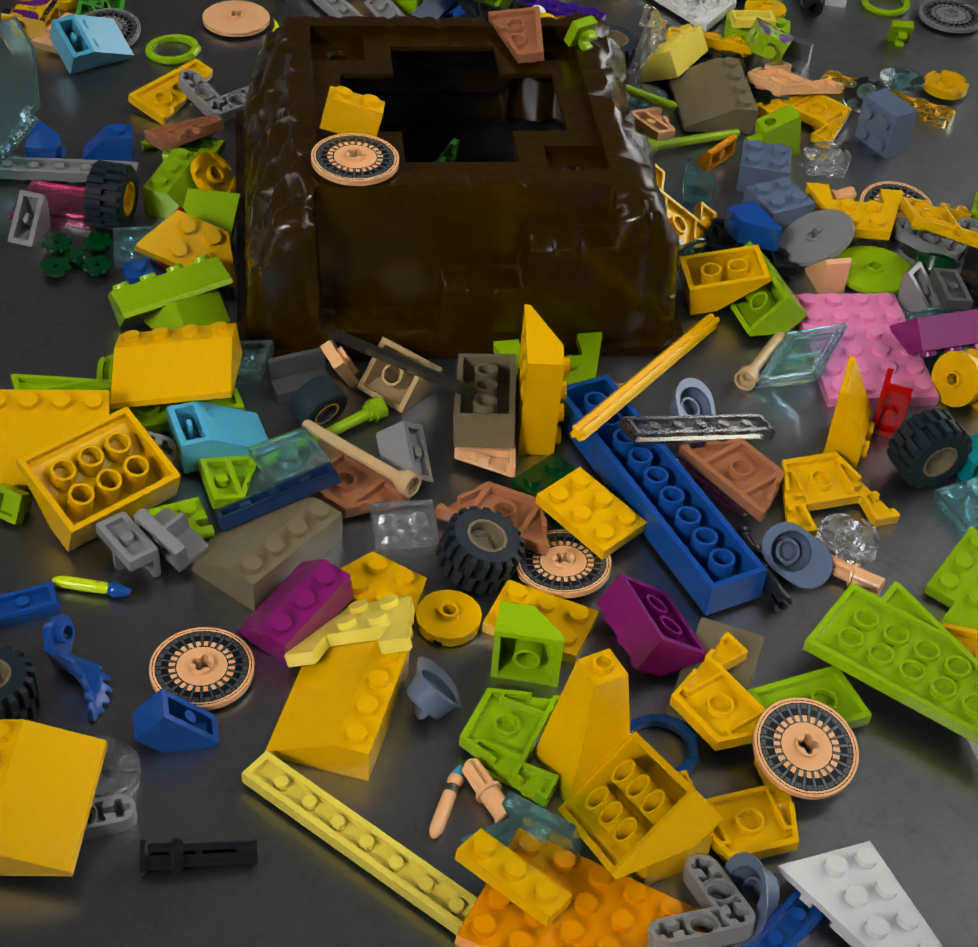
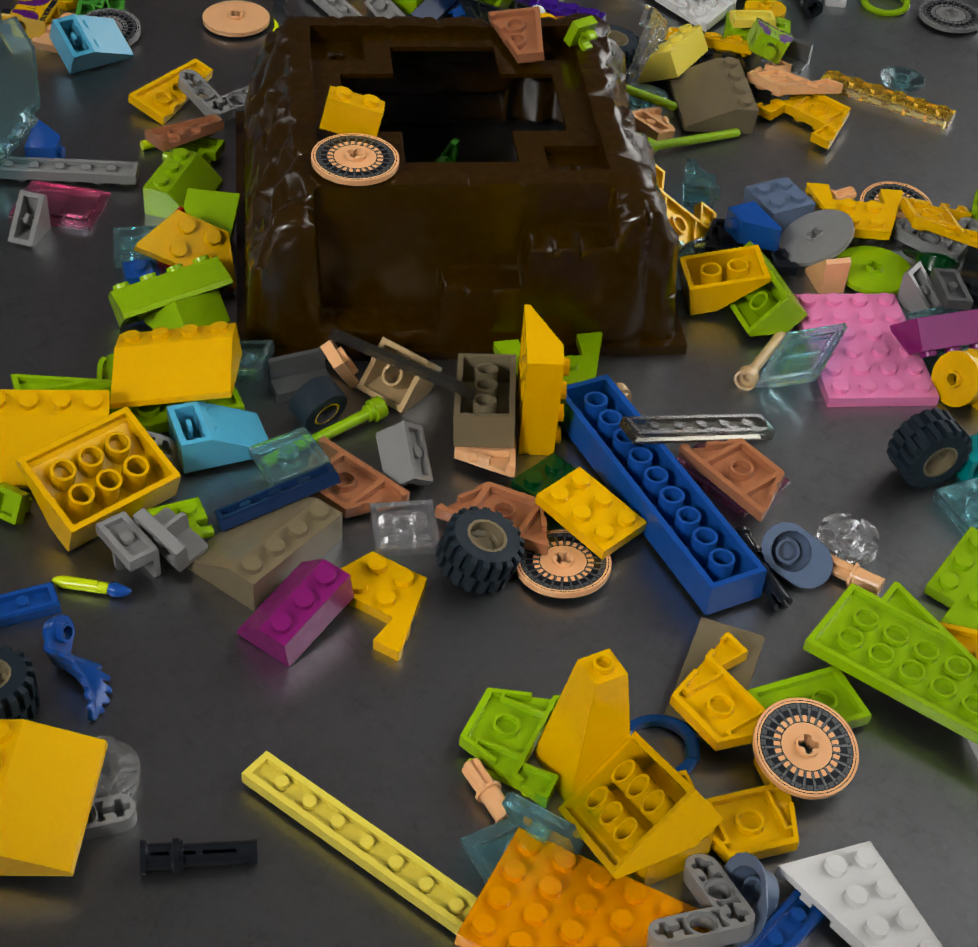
dark green plant [39,232,114,278] -> none
blue slope [82,123,135,162] -> none
black wheel [84,160,138,231] -> none
blue slope [133,689,219,753] -> none
lime piece [145,34,201,65] -> none
piece [149,627,255,711] -> none
yellow plate [190,151,236,193] -> none
lime wing [198,455,258,509] -> none
yellow slope [265,640,410,781] -> none
light yellow wing [284,595,415,668] -> none
tan piece [302,419,422,498] -> none
sand blue piece [407,656,461,720] -> none
yellow plate [415,589,482,647] -> none
light nougat piece [429,765,464,839] -> none
yellow plate [454,828,573,927] -> none
yellow plate [482,579,599,665] -> none
lime slope [490,601,565,687] -> none
yellow axle [570,313,720,442] -> none
magenta slope [597,574,707,677] -> none
sand blue piece [669,378,719,441] -> none
light orange slope [693,133,737,174] -> none
sand blue brick [736,140,793,192] -> none
lime torso [744,104,801,156] -> none
yellow wing [780,451,900,537] -> none
clear plate [802,141,852,178] -> none
yellow slope [823,356,875,468] -> none
dish [843,77,889,115] -> none
sand blue brick [855,88,918,159] -> none
red panel [872,368,913,438] -> none
lime tile [887,20,914,48] -> none
yellow plate [922,70,969,100] -> none

